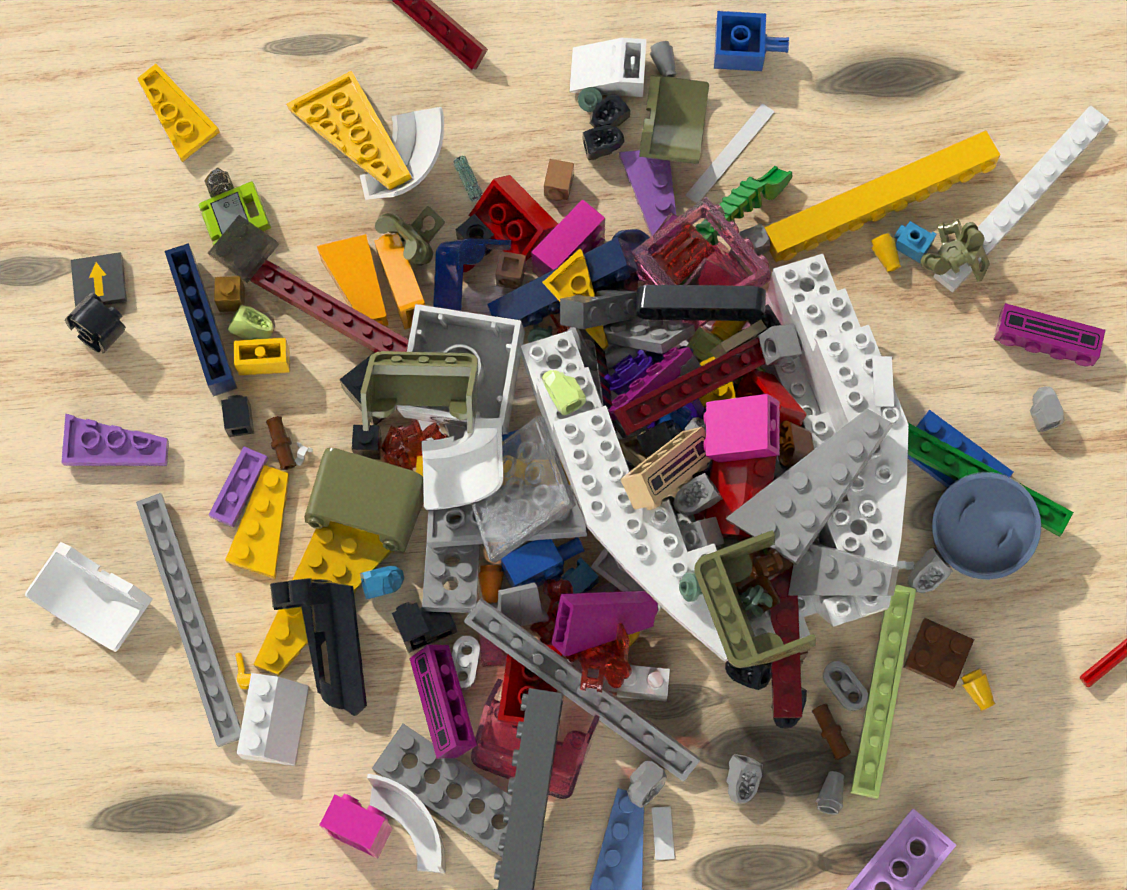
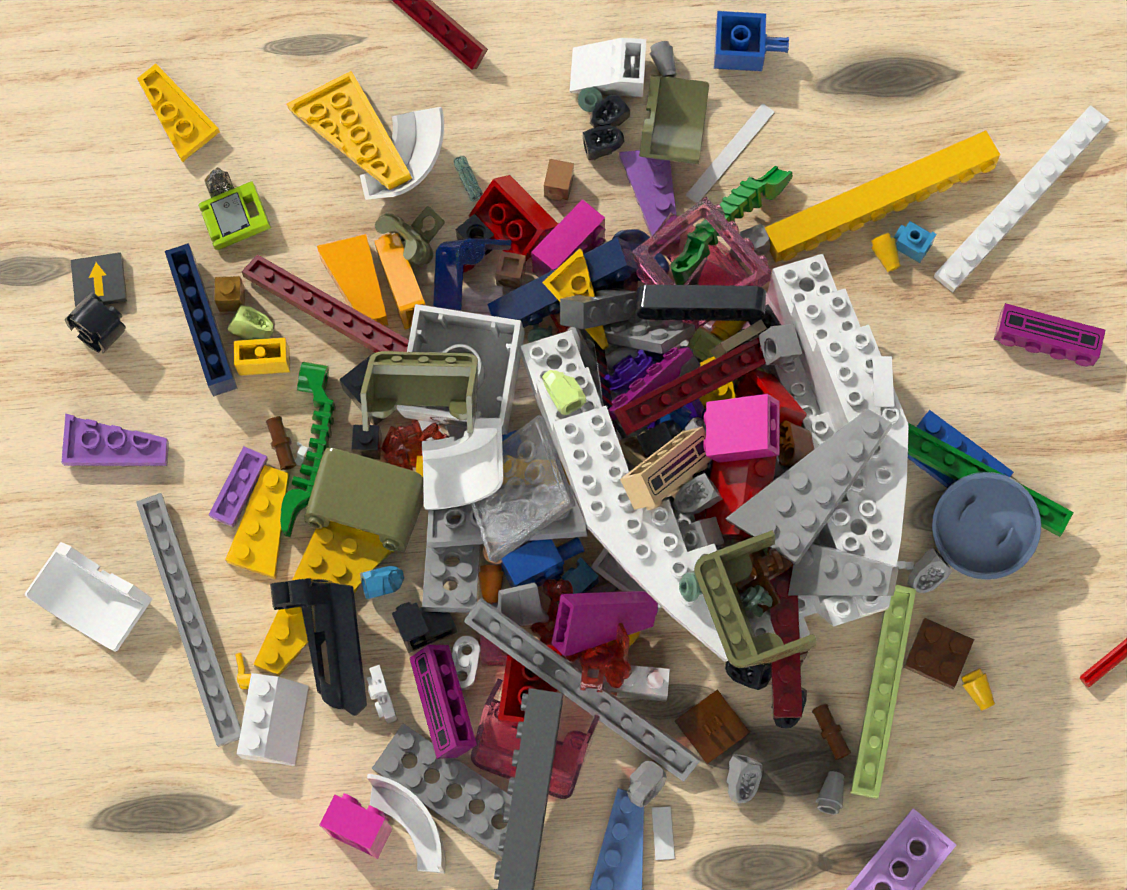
clear smoke plate [208,215,279,283] -> none
black brick [221,395,254,437] -> none
clear red plate [650,222,716,285] -> none
light grey plate [823,661,868,711] -> none
olive piece [920,219,990,281] -> none
light grey rock [1030,386,1065,432] -> none
none -> green piece [280,361,336,538]
none -> white hinge [367,665,398,724]
none -> reddish brown piece [675,689,750,764]

